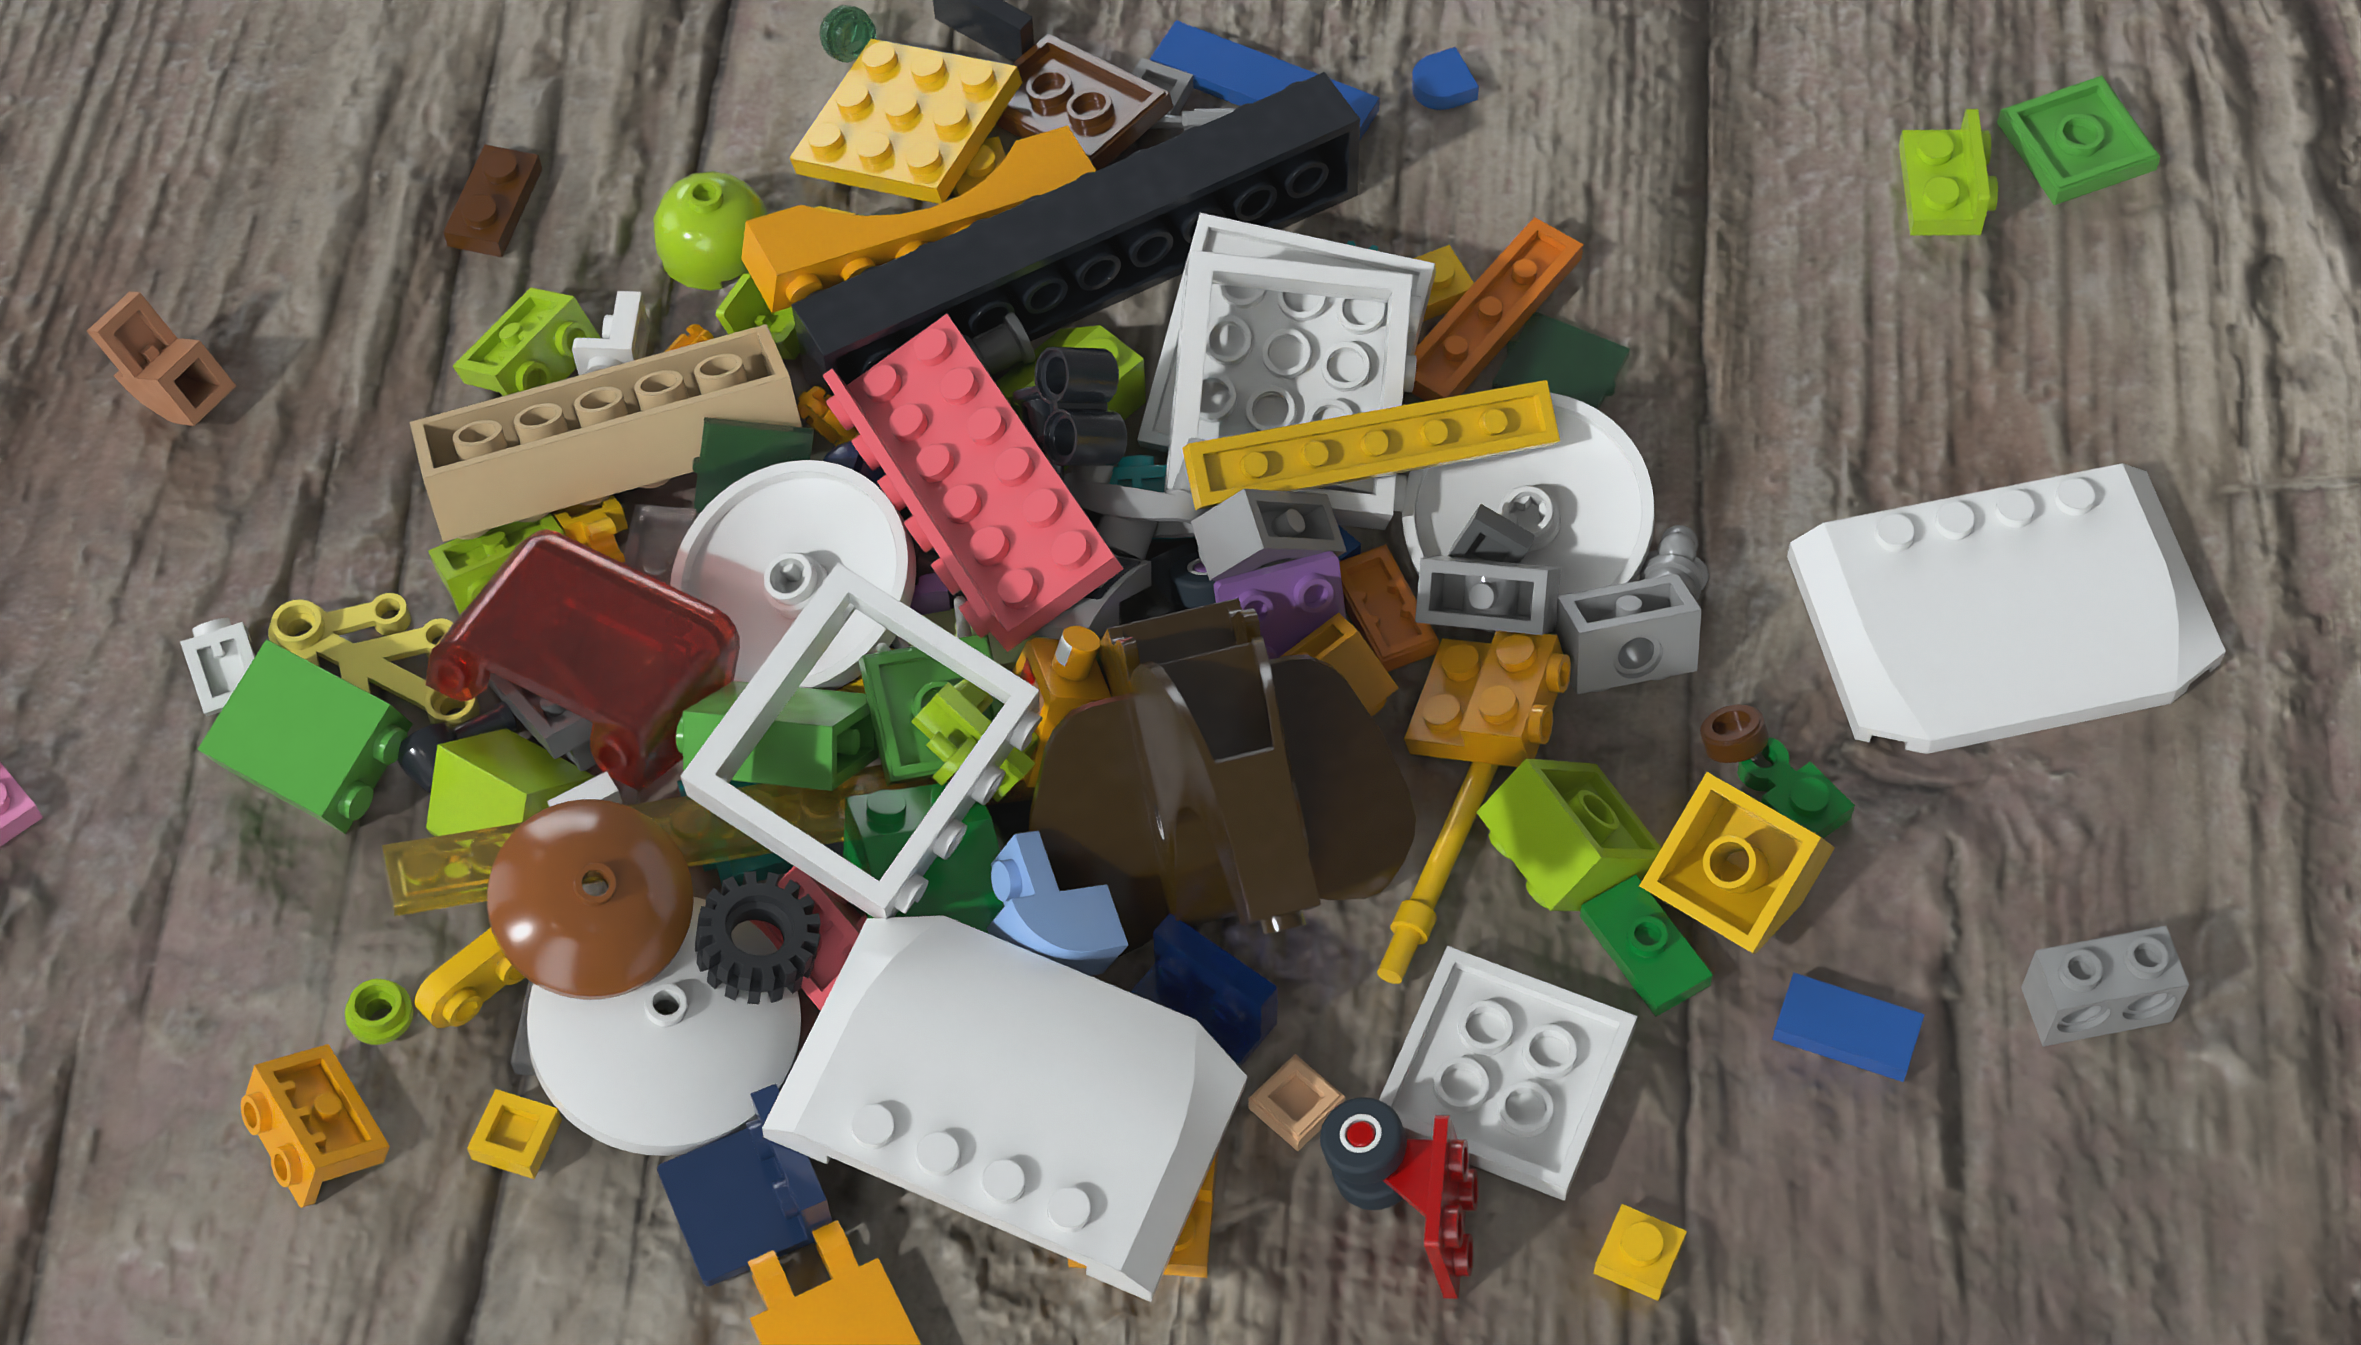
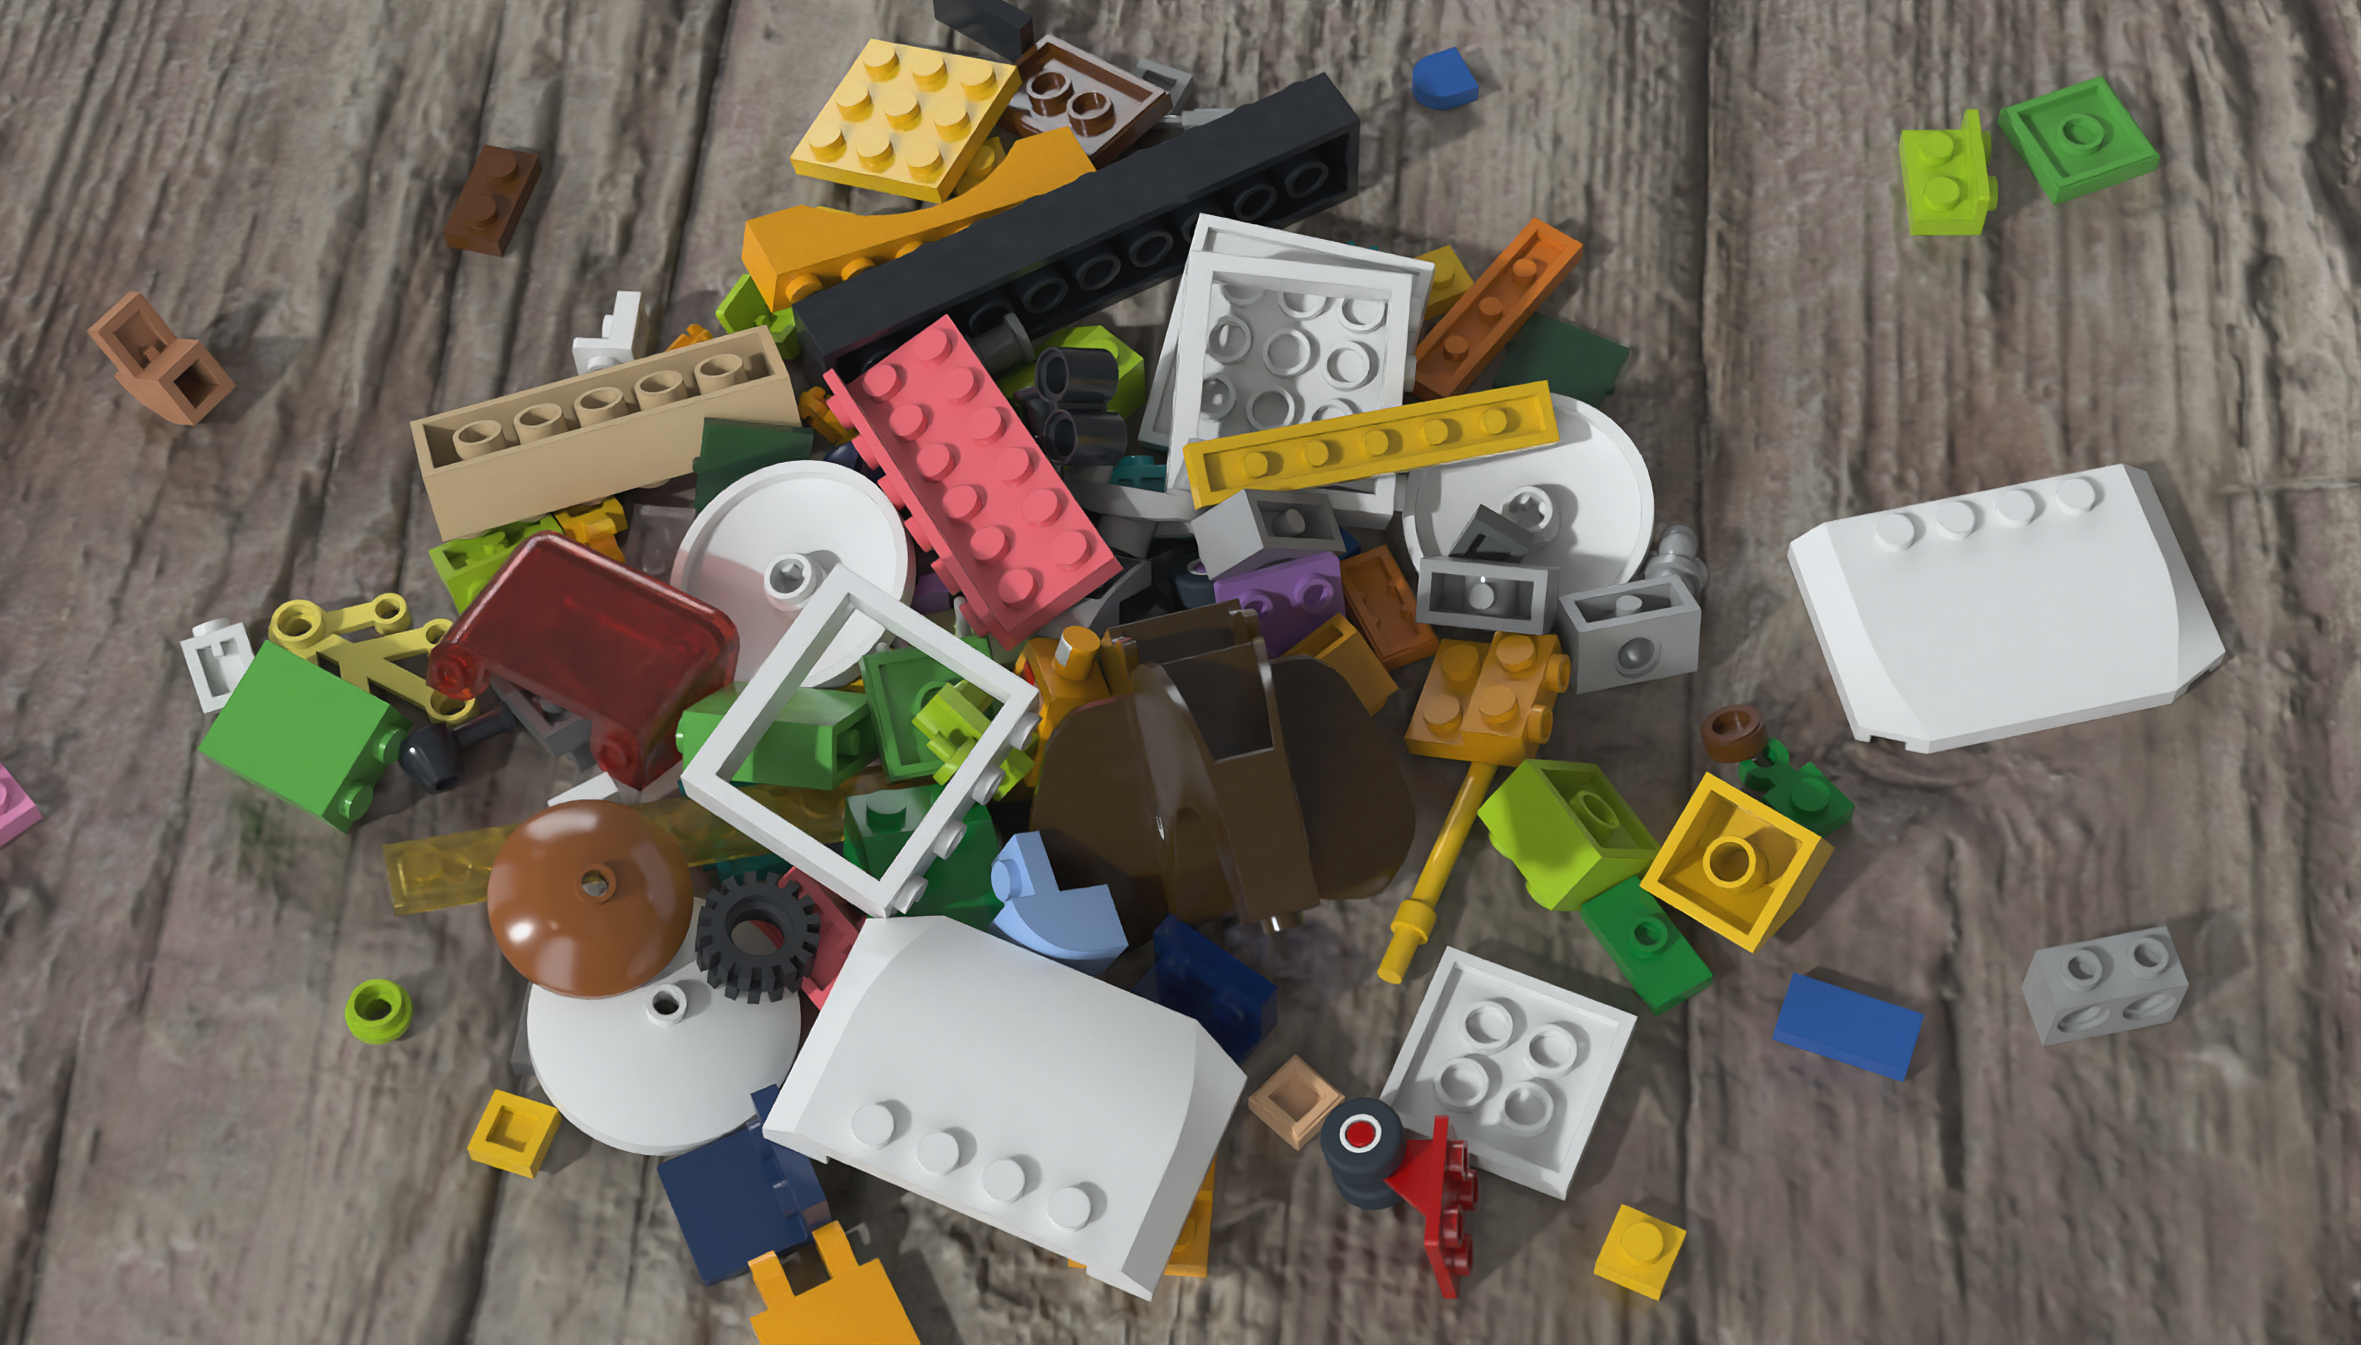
light orange bracket [241,1044,390,1208] -> none
yellow plate [415,928,525,1028] -> none
lime slope [426,728,595,869] -> none
lime bracket [453,287,601,396] -> none
lime cylinder [653,171,768,291] -> none
clear green plate [819,5,876,63] -> none
blue tile [1150,20,1380,140] -> none

